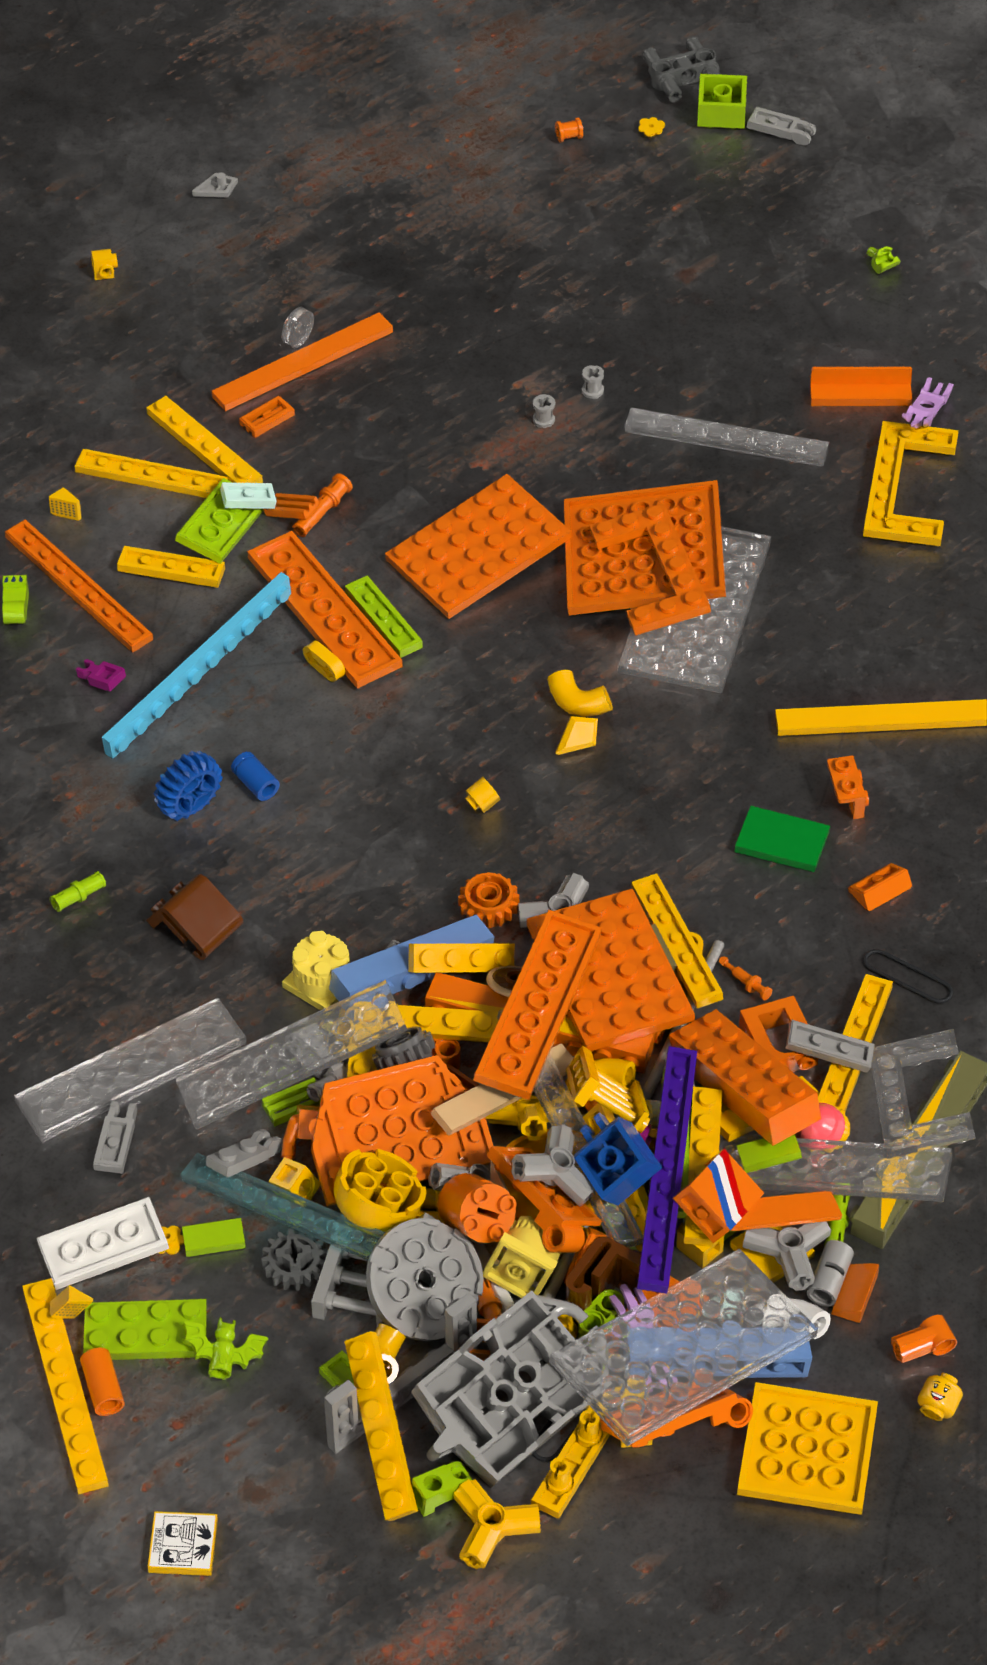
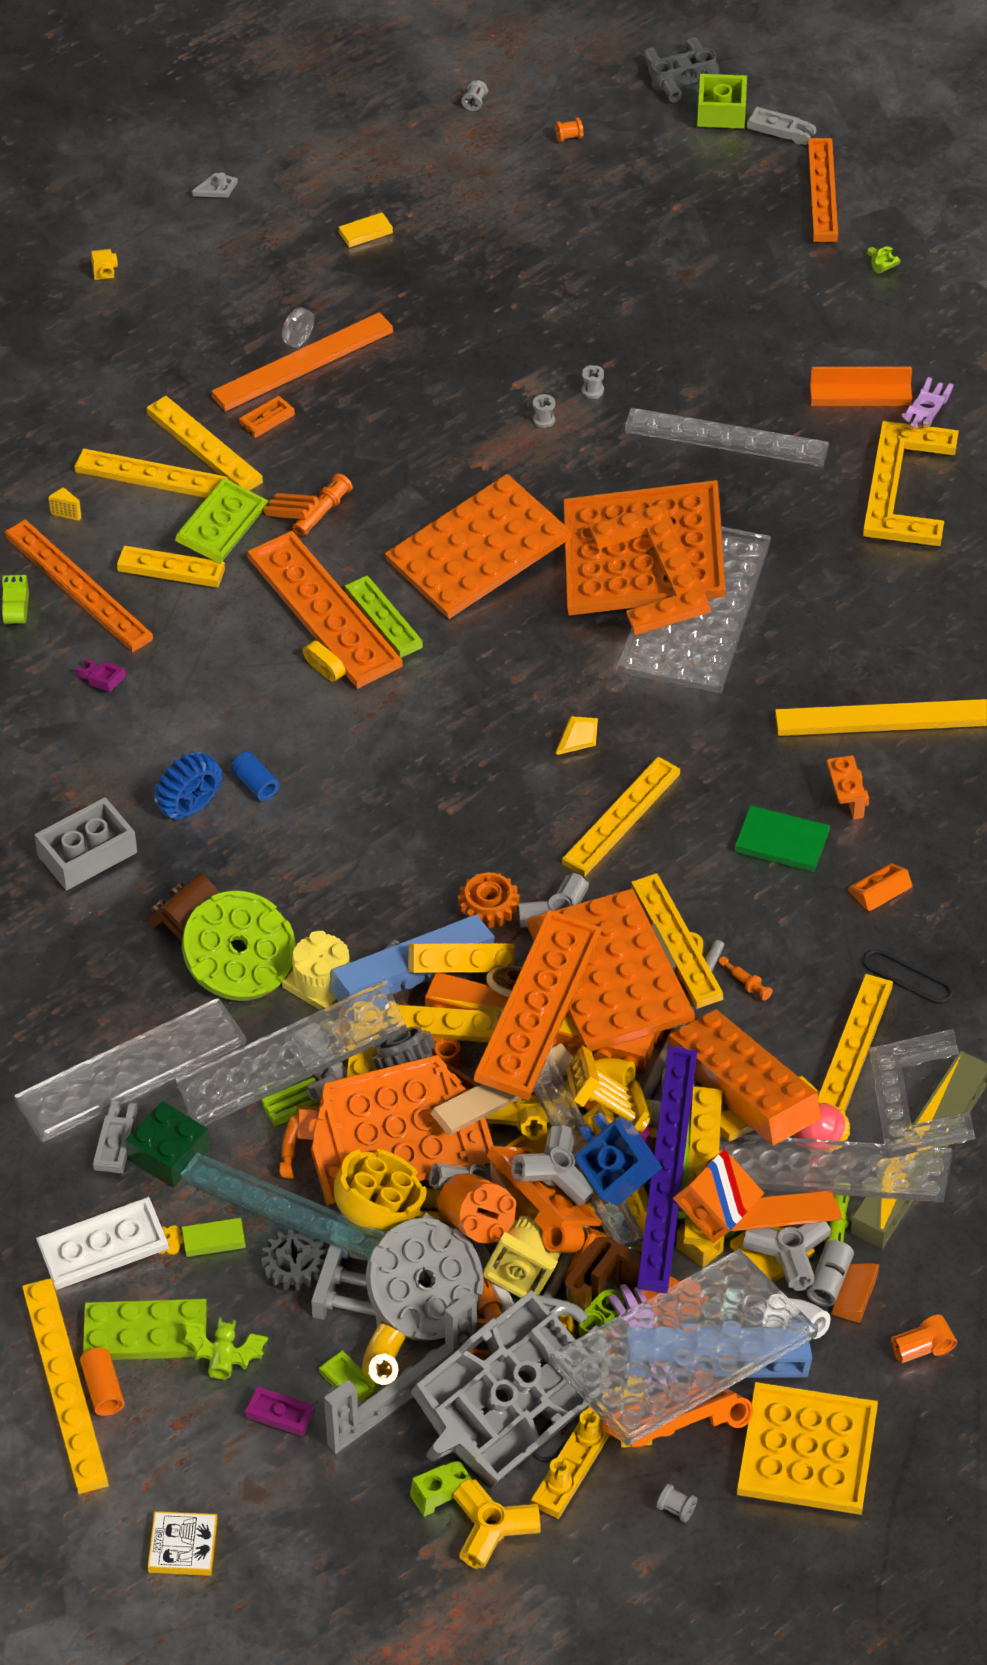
lime pin [50,871,106,912] -> none
yellow slope [50,1285,93,1319] -> none
medium azure plate [102,572,291,759] -> none
light grey hinge [206,1129,283,1177] -> none
light aqua plate [220,482,277,509] -> none
yellow brick [268,1157,321,1208] -> none
yellow plate [344,1331,418,1521] -> none
yellow plate [465,776,501,813] -> none
yellow cylinder [547,670,613,717] -> none
yellow plant [638,117,665,137] -> none
lime tile [736,1134,802,1173] -> none
orange panel [739,995,819,1072] -> none
light grey tile [785,1020,875,1073] -> none
yellow head [917,1373,963,1421] -> none
none -> light grey brick [34,797,137,891]
none -> dark green brick [125,1101,210,1188]
none -> lime plate [182,891,296,1001]
none -> magenta plate [245,1386,315,1437]
none -> yellow tile [339,212,393,248]
none -> light grey bush [461,80,488,111]
none -> yellow tile [562,757,680,877]
none -> light grey bush [656,1484,698,1523]
none -> orange plate [808,138,838,242]

